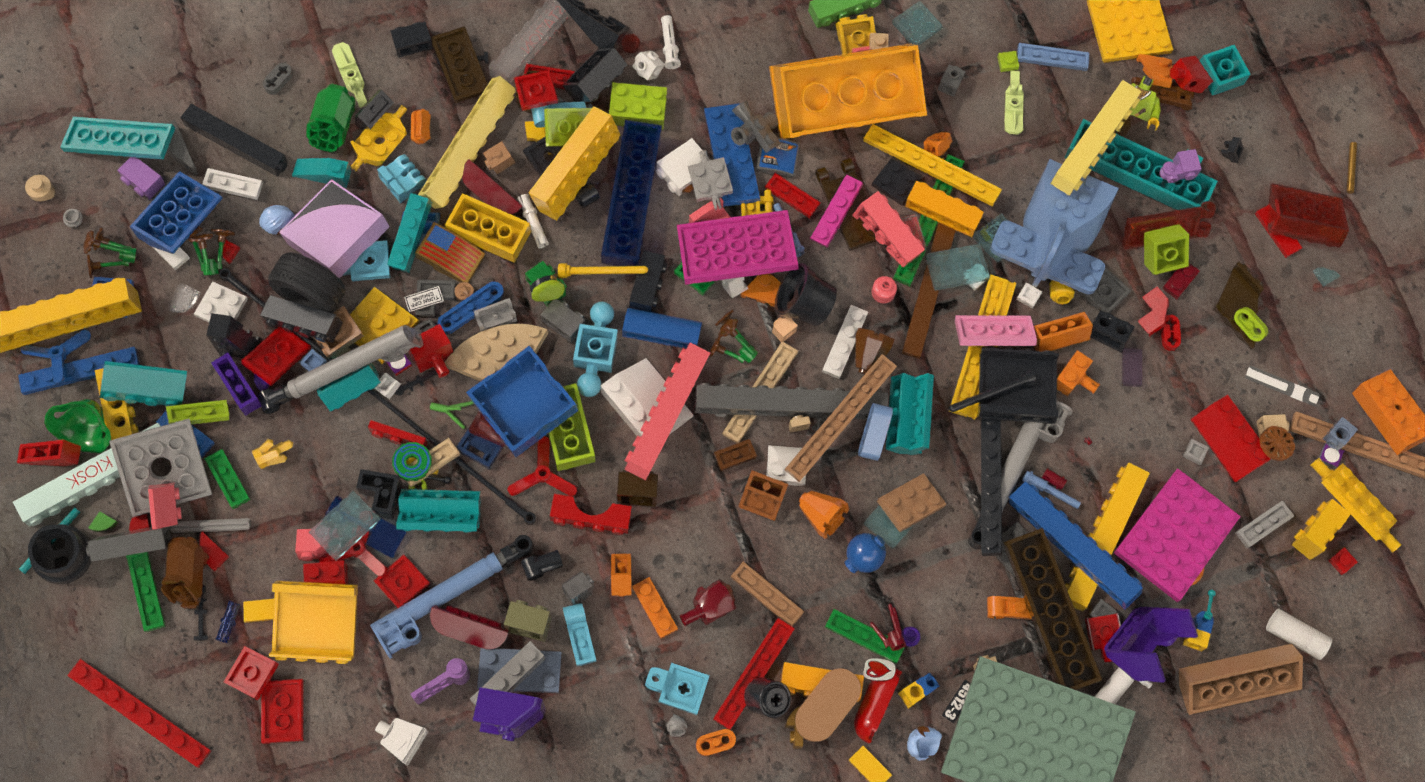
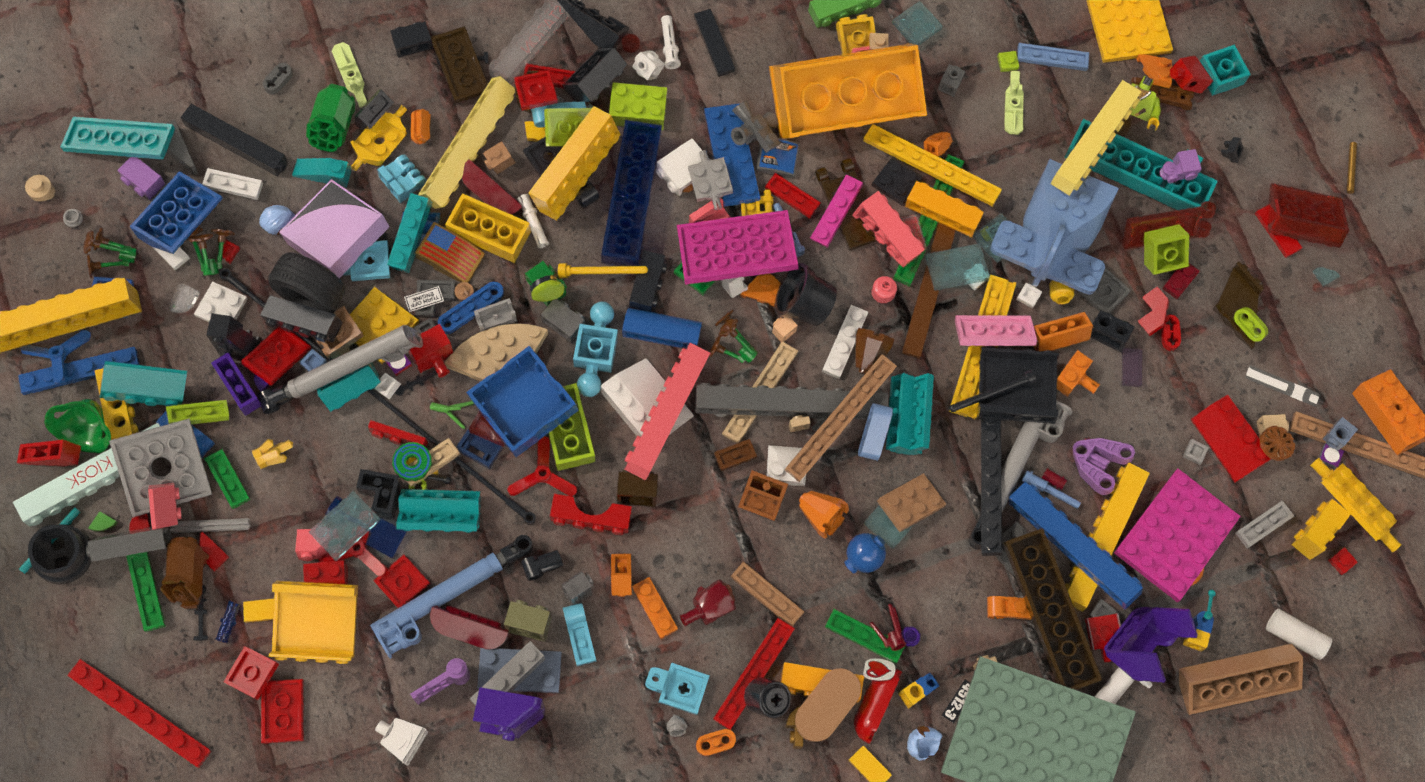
none -> black tile [694,8,735,77]
none -> medium lavender connector [1073,438,1135,495]

